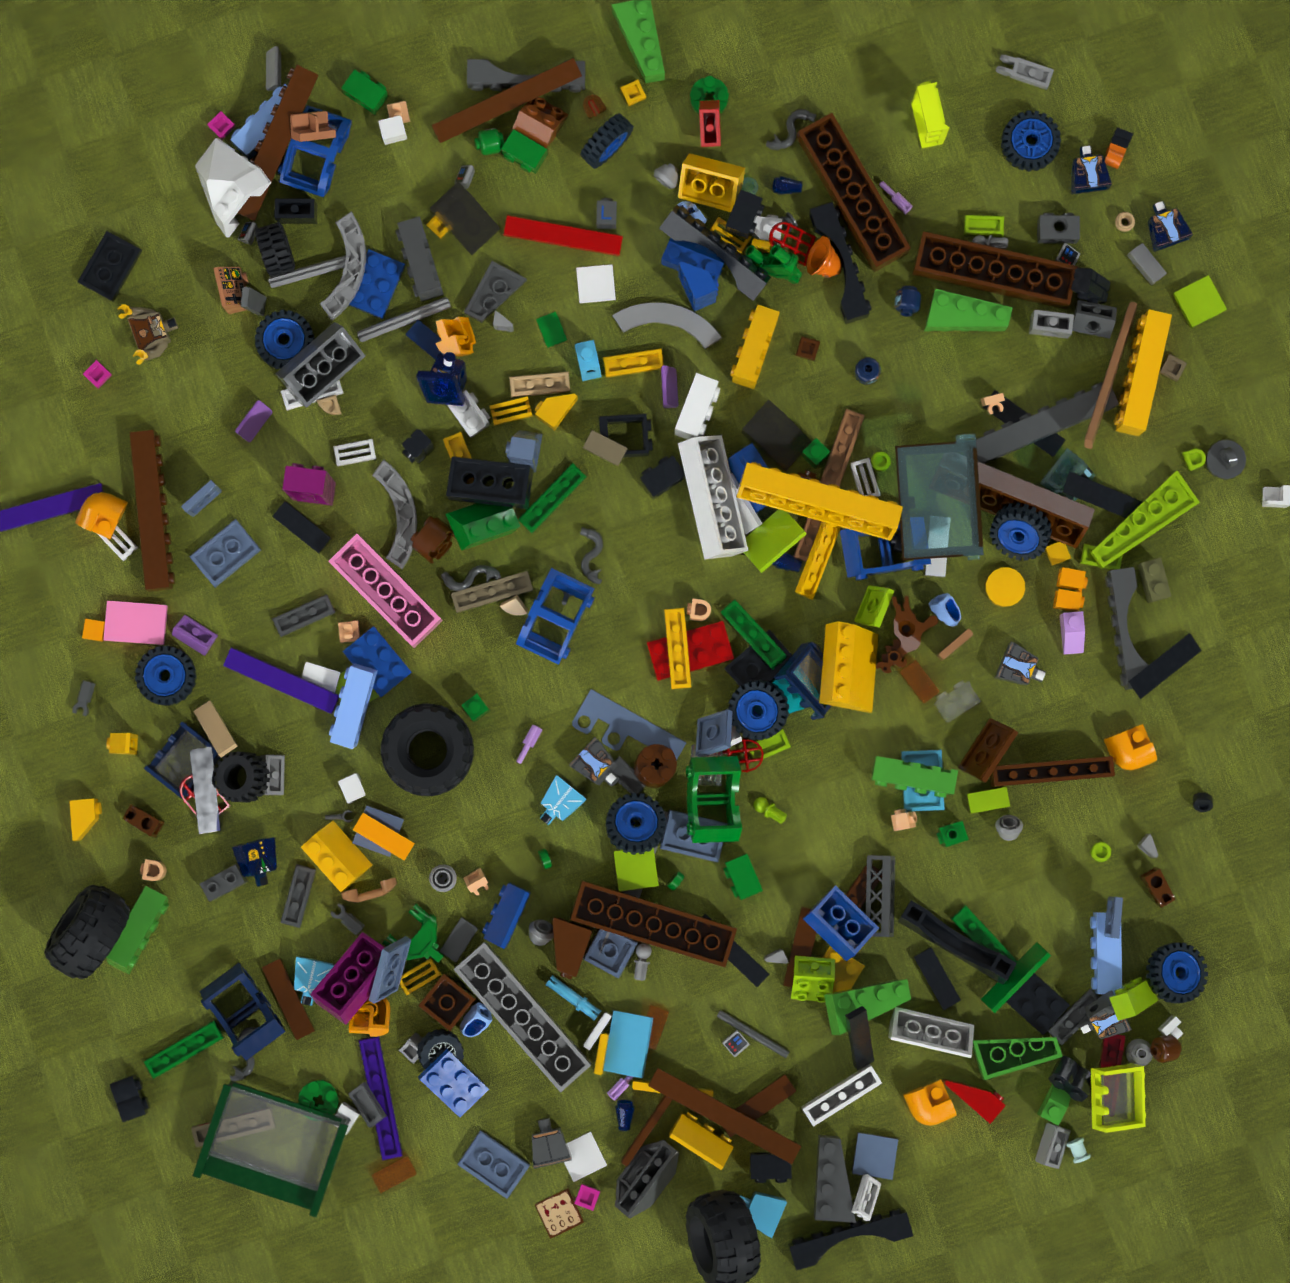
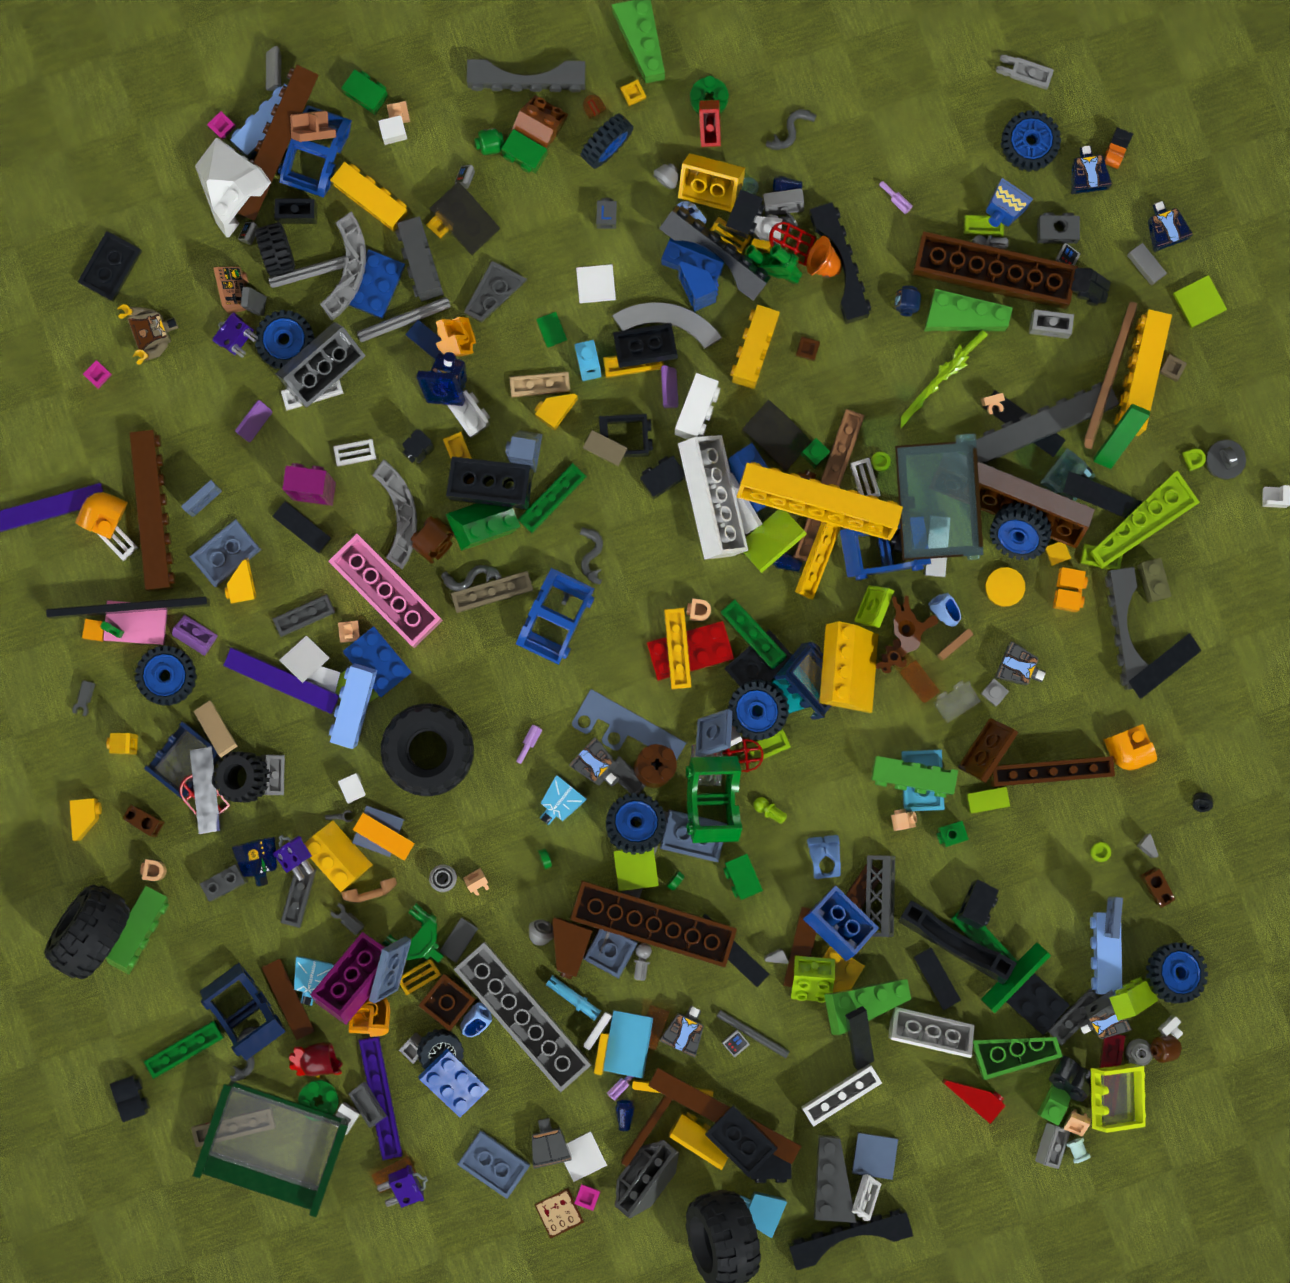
tan tile [317,394,342,415] -> none
reddish brown tile [432,58,582,143] -> none
green brick [461,694,490,722] -> none
blue slope [482,883,531,949] -> none
yellow tile [489,396,533,426] -> none
light grey slope [493,311,514,332] -> none
tan tile [500,595,528,615] -> none
red tile [503,215,623,257] -> none
reddish brown tile [723,1074,796,1138] -> none
reddish brown brick [797,113,911,272] -> none
dark blue head [854,357,881,385] -> none
light orange brick [903,1079,957,1126] -> none
neon yellow window [911,81,950,148] -> none
light grey cone [995,815,1023,841] -> none
lavender slope [1059,611,1085,655] -> none
dark grey brick [1072,300,1117,338] -> none
tan plate [1115,212,1135,232] -> none
none -> black tile [46,597,210,619]
none -> green tile [100,621,124,638]
none -> dark purple piece [212,313,258,357]
none -> yellow slope [225,558,257,603]
none -> dark purple piece [273,835,314,881]
none -> white sticker [279,636,330,683]
none -> dark red piece [289,1042,343,1078]
none -> yellow brick [330,162,408,232]
none -> dark purple piece [377,1165,428,1208]
none -> black plate [613,323,678,368]
none -> torso [660,1006,704,1058]
none -> black plate [705,1104,778,1177]
none -> light grey slope [763,189,804,217]
none -> medium blue piece [807,835,841,879]
none -> lime sword [901,330,988,428]
none -> black brick [956,879,999,929]
none -> light grey plate [981,679,1009,707]
none -> blue torso [986,178,1033,227]
none -> light nougat tile [1064,1109,1091,1137]
none -> green tile [1093,404,1150,469]

